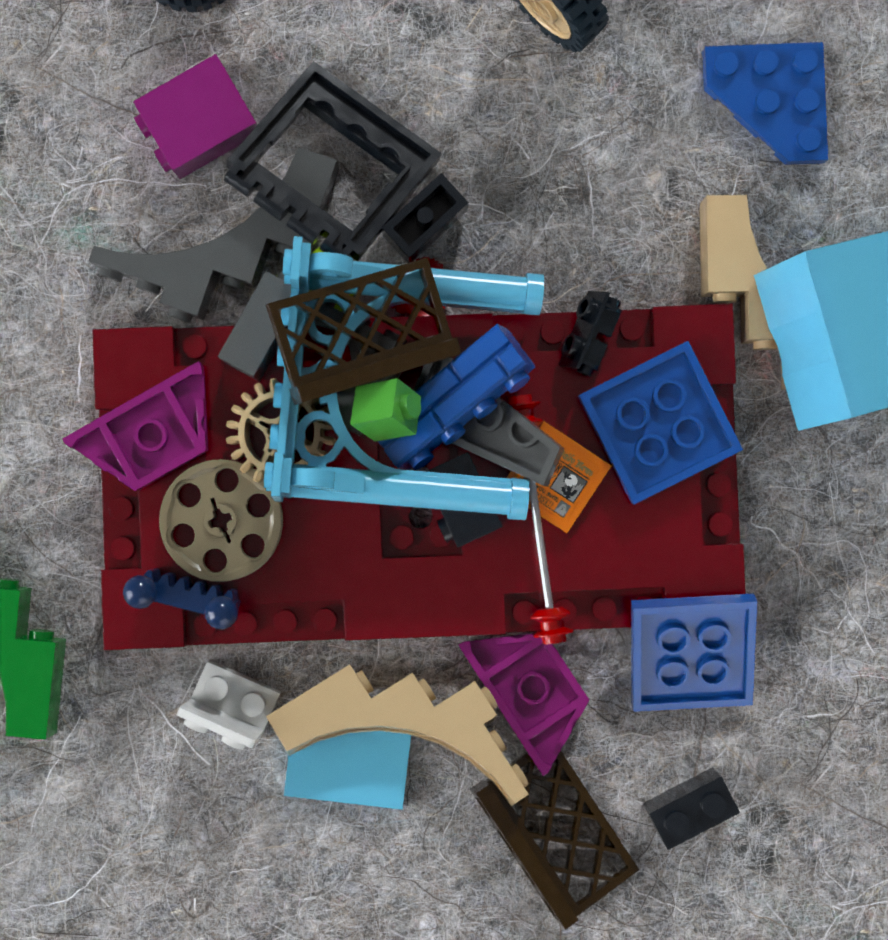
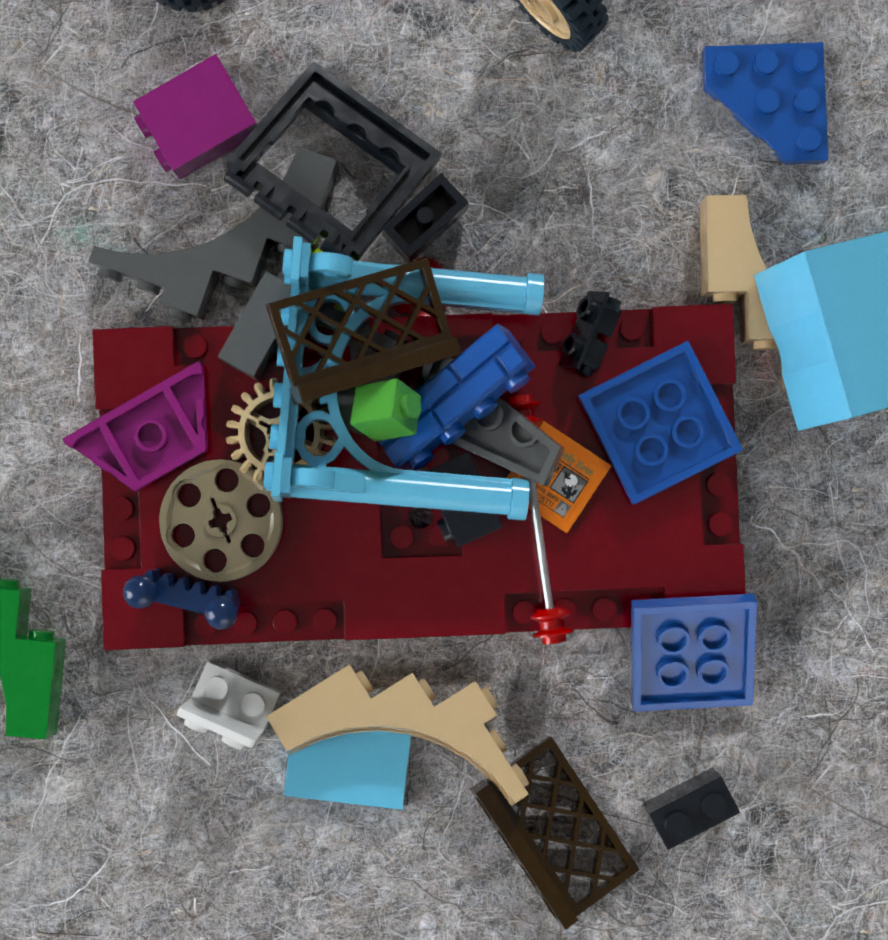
magenta wing [458,633,589,776] -> none

